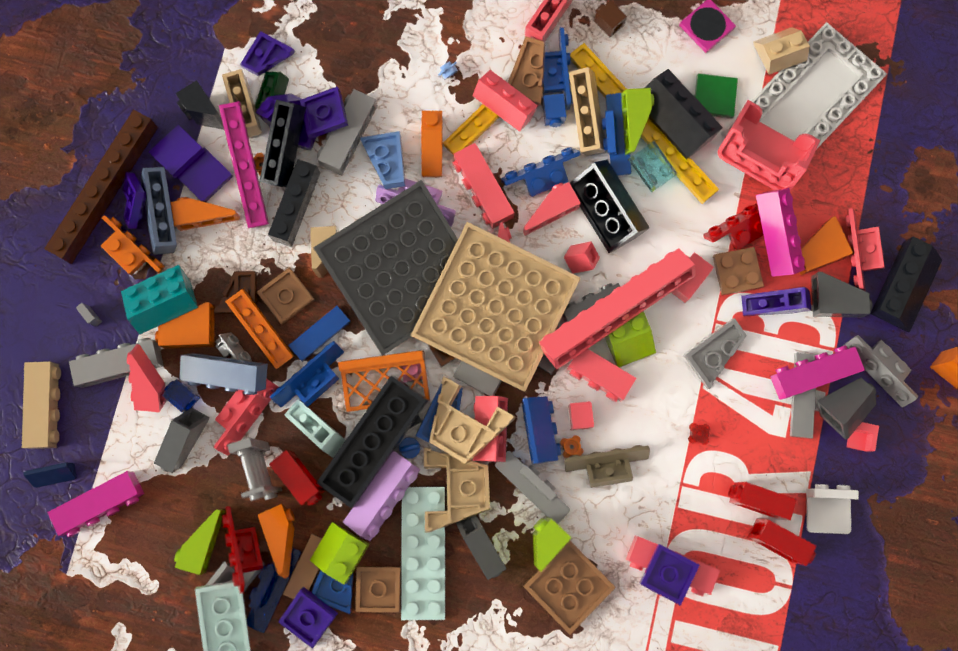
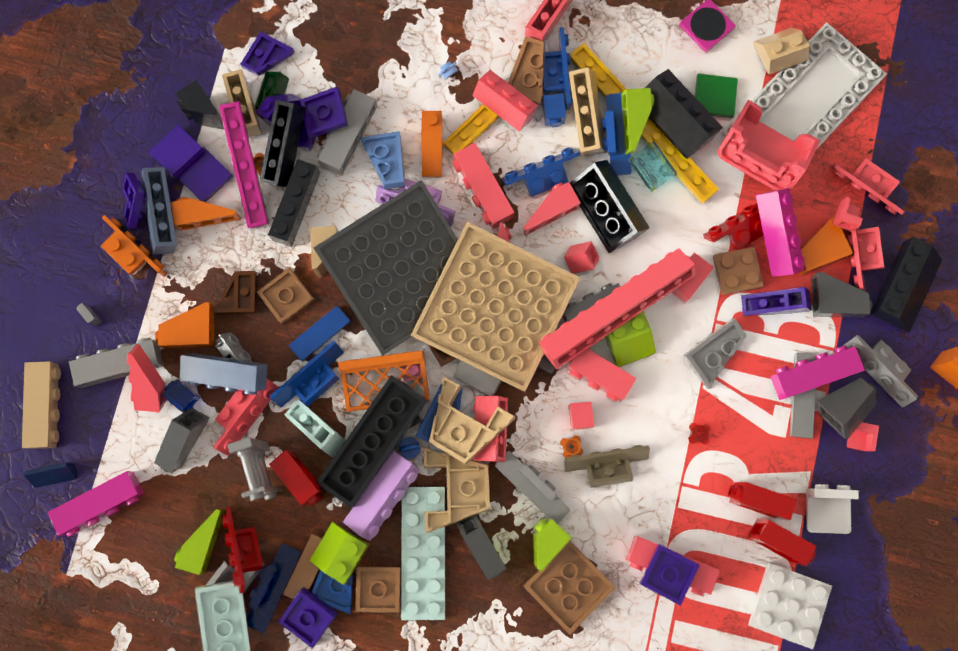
reddish brown brick [44,109,159,264] -> none
teal brick [121,265,198,335] -> none
orange plate [225,289,294,369] -> none
orange slope [258,504,295,579] -> none
blue slope [521,396,561,465] -> none
reddish brown brick [594,0,627,37] -> none
none -> white plate [748,562,832,649]
none -> coral panel [832,197,863,232]
none -> coral bracket [833,158,905,215]

